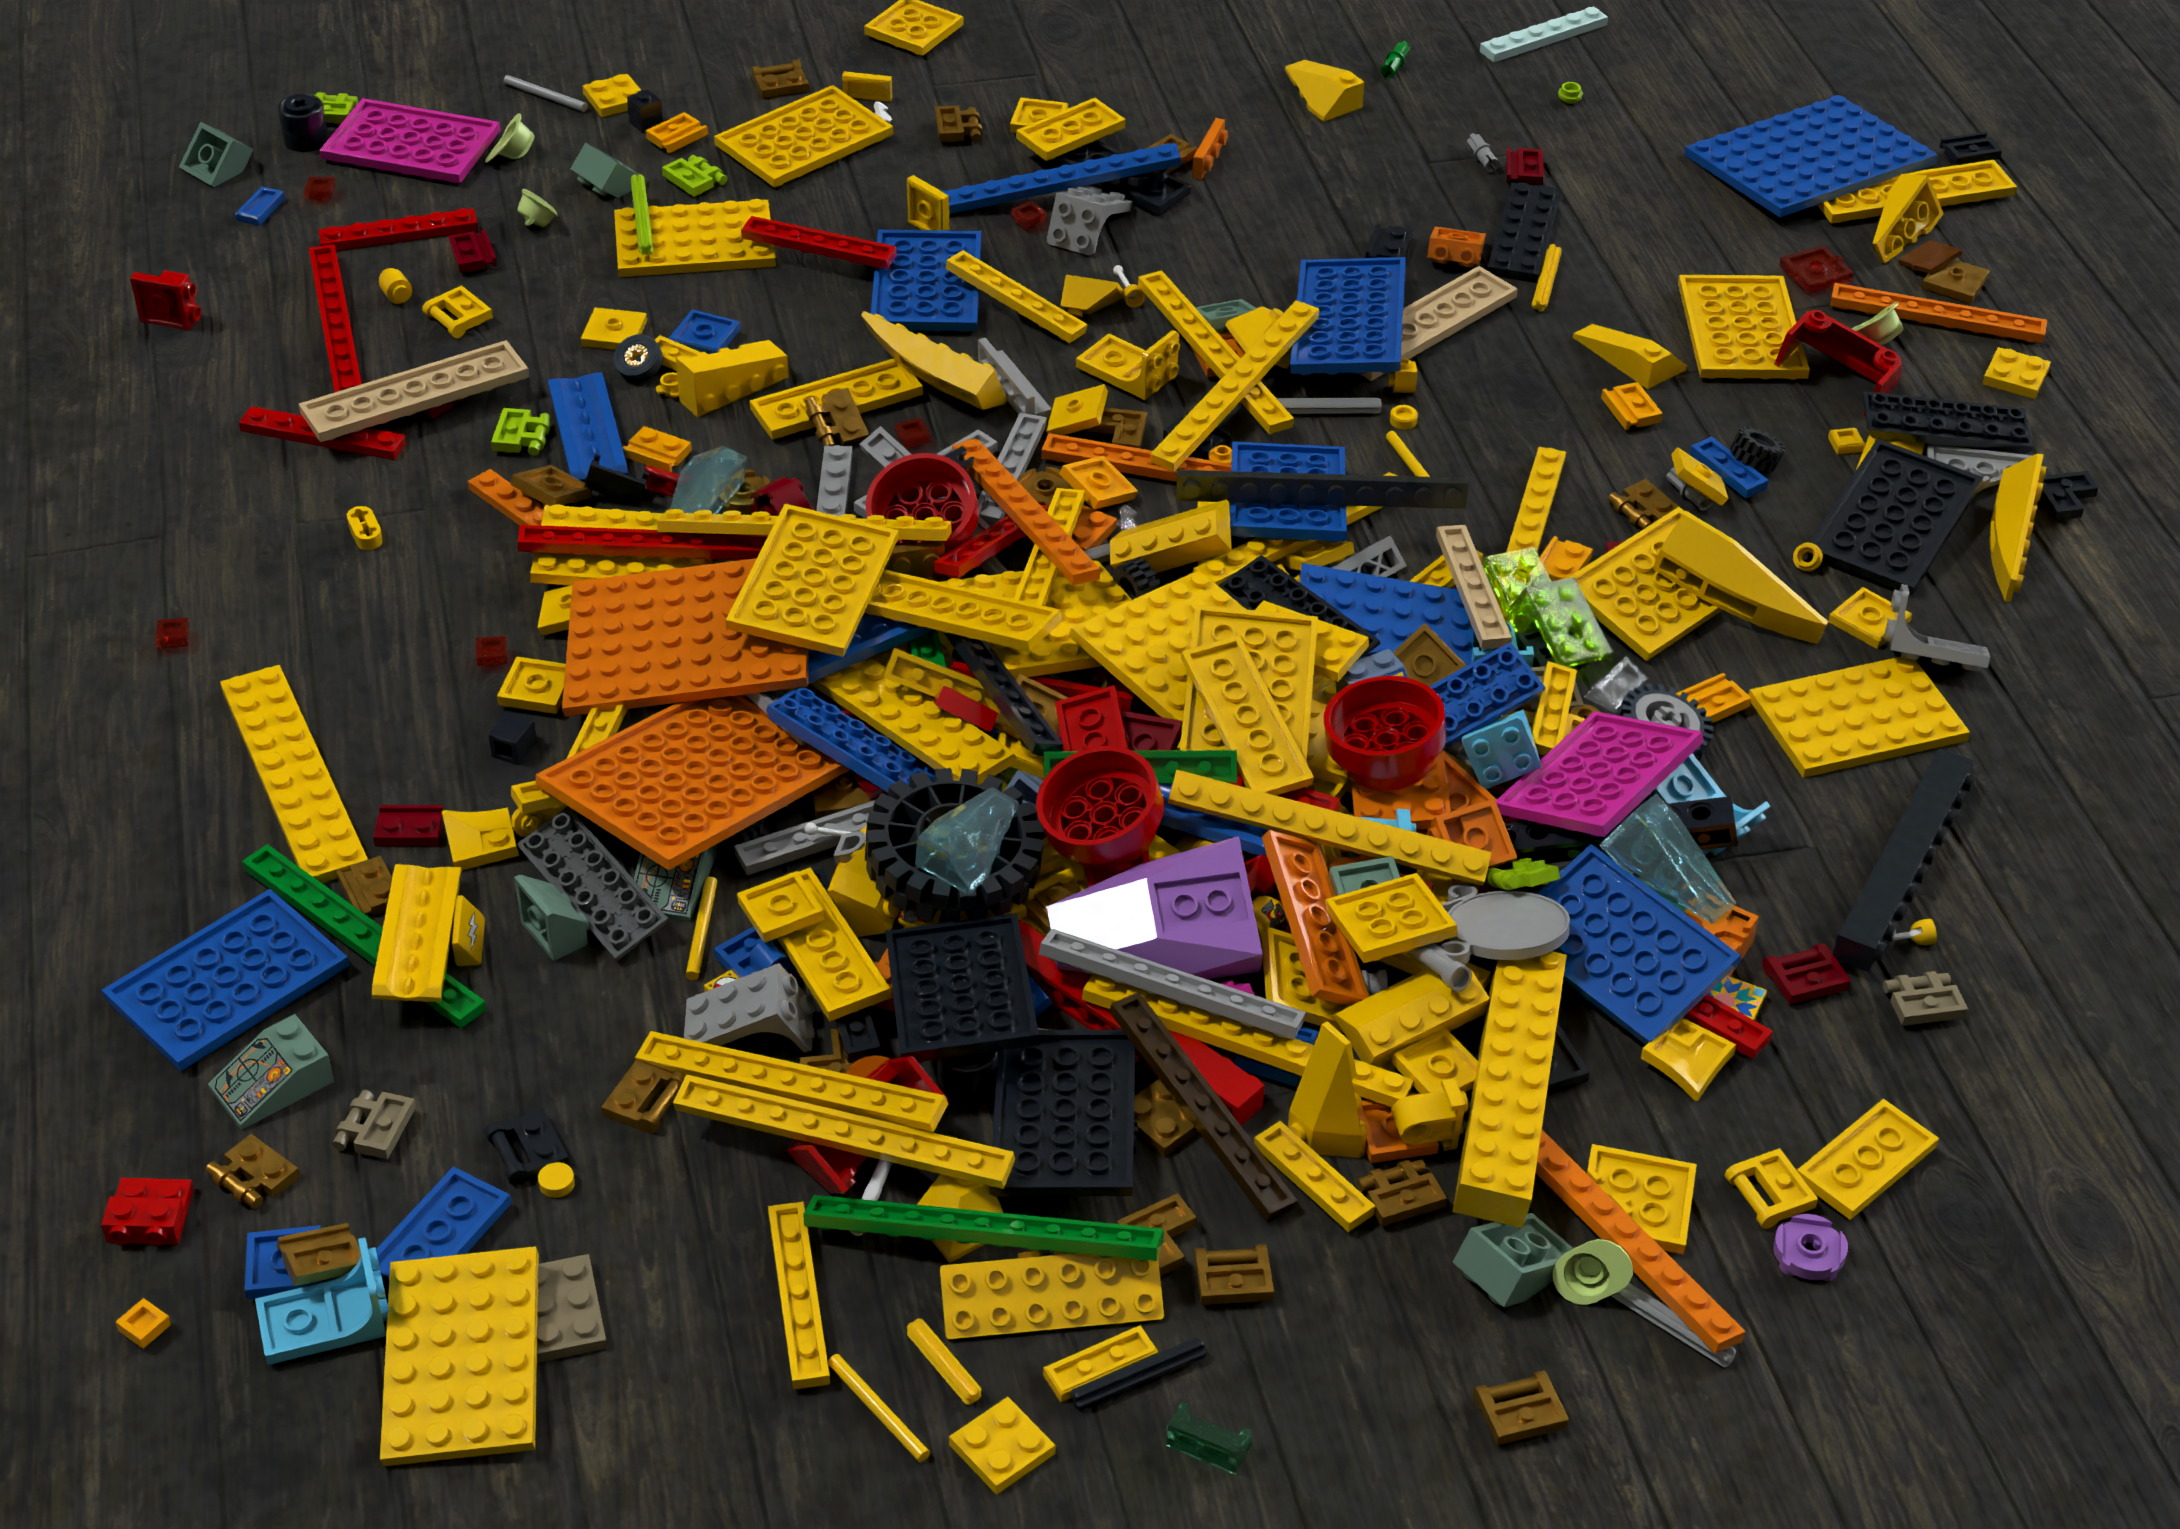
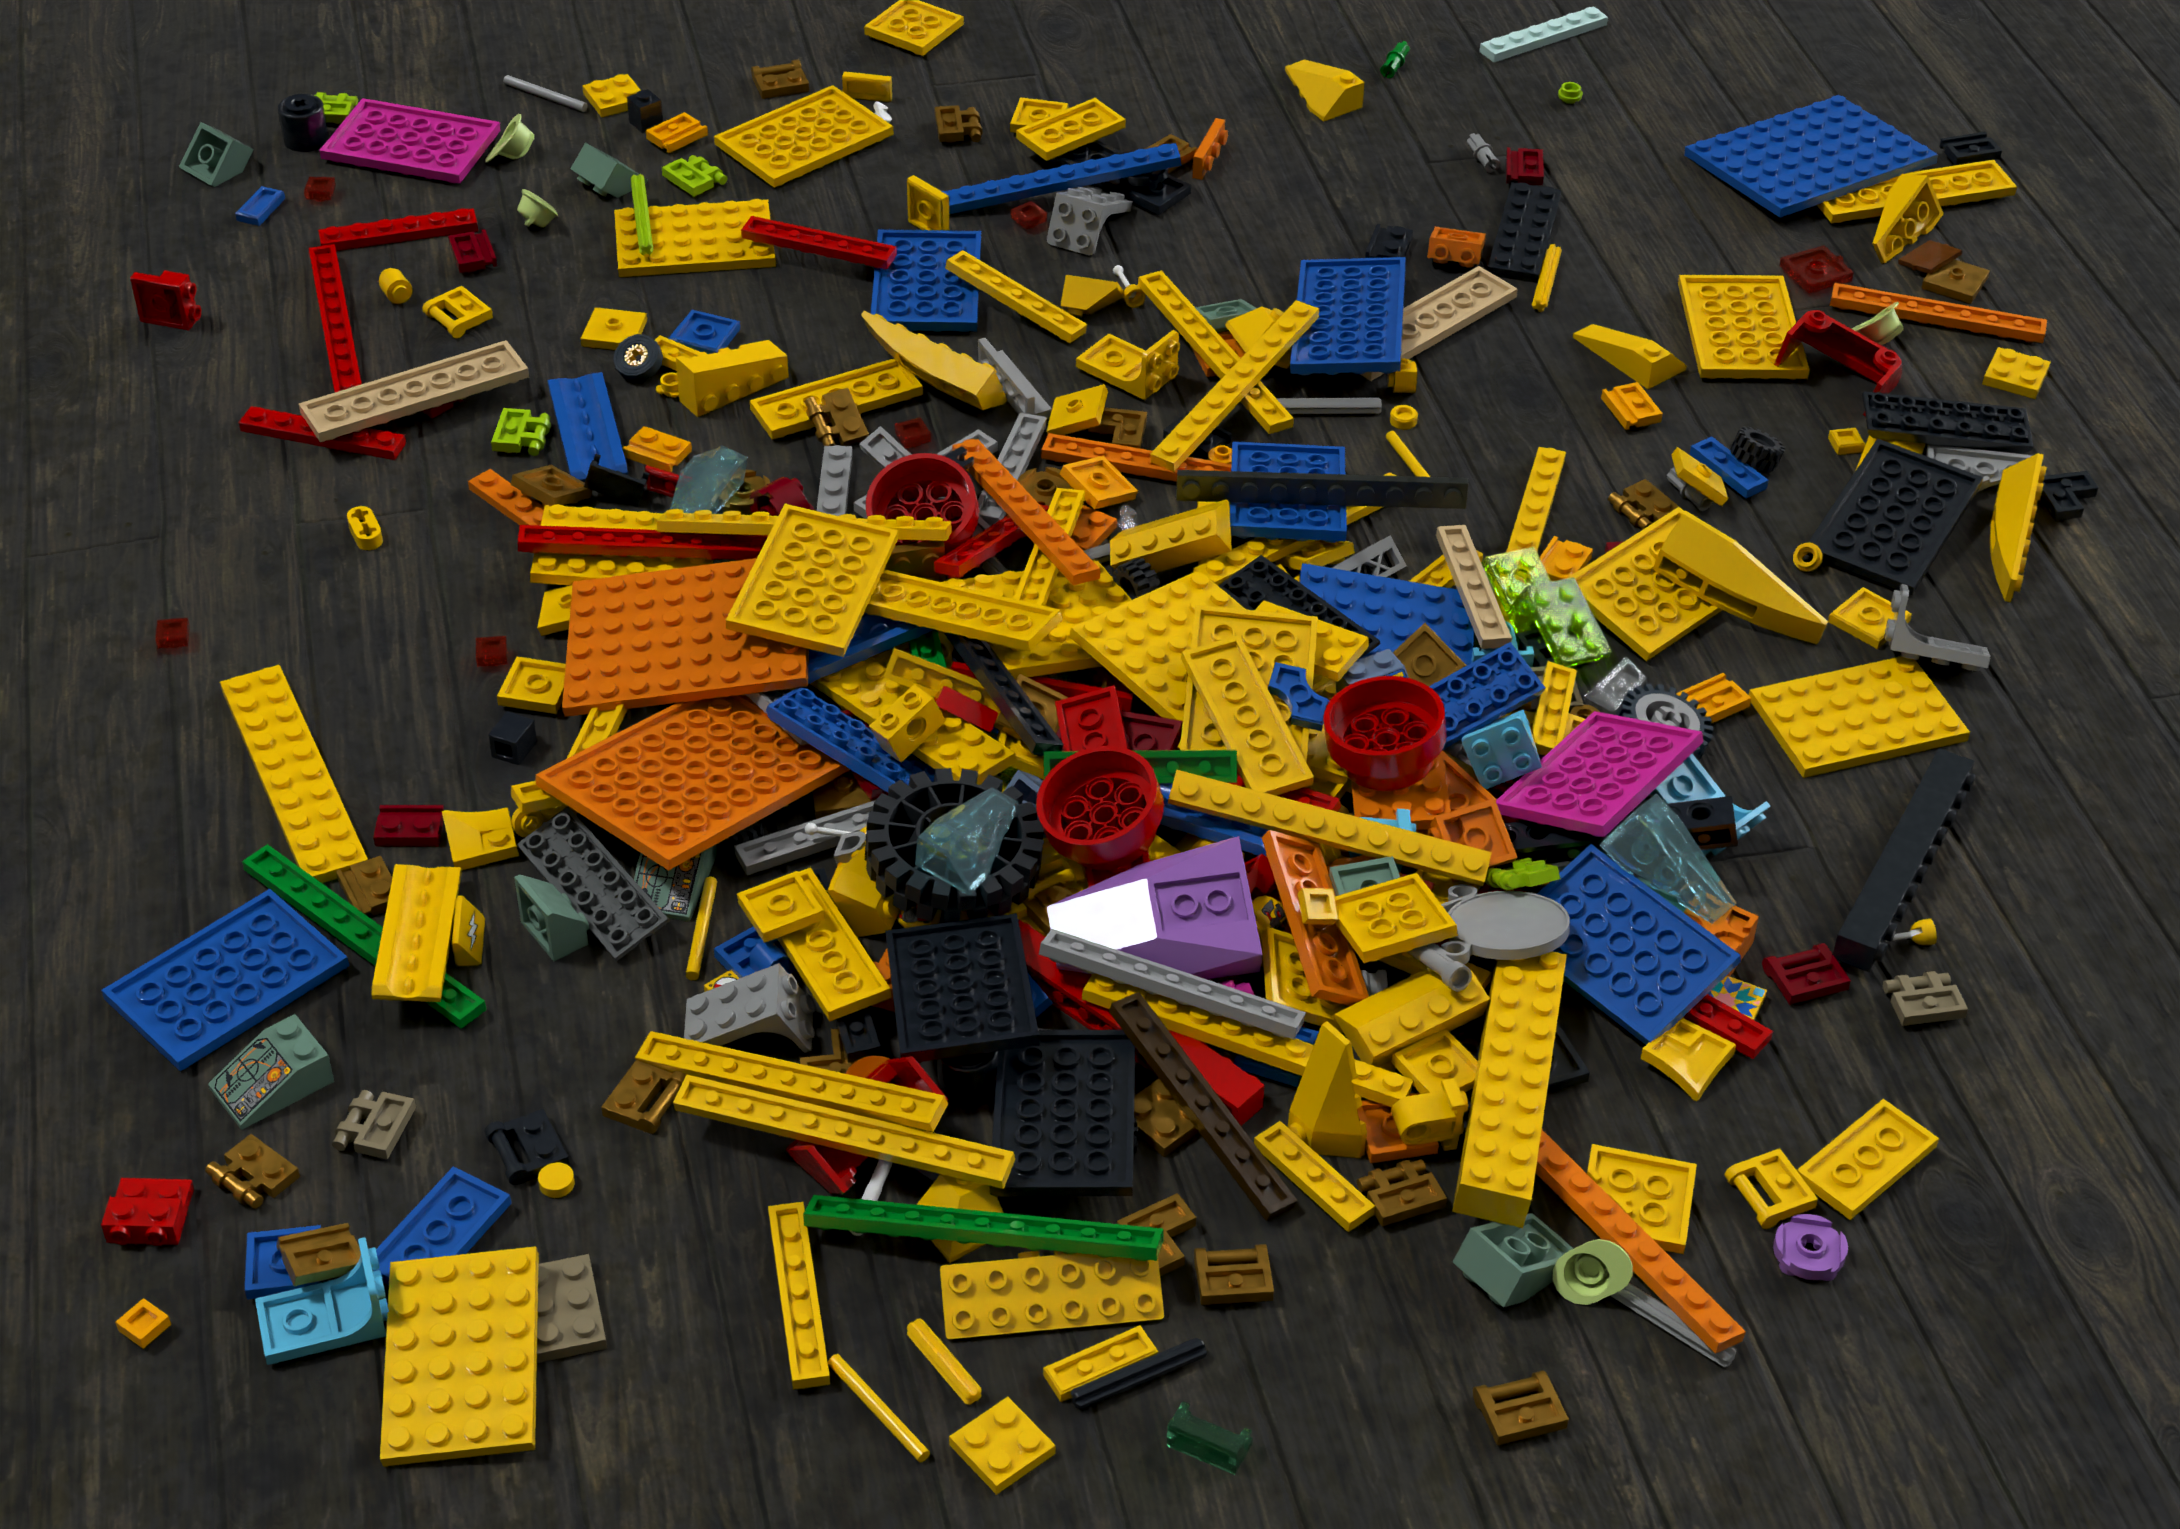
none -> yellow brick [869,684,946,762]
none -> blue tile [1268,662,1330,731]
none -> yellow plate [1297,888,1338,925]

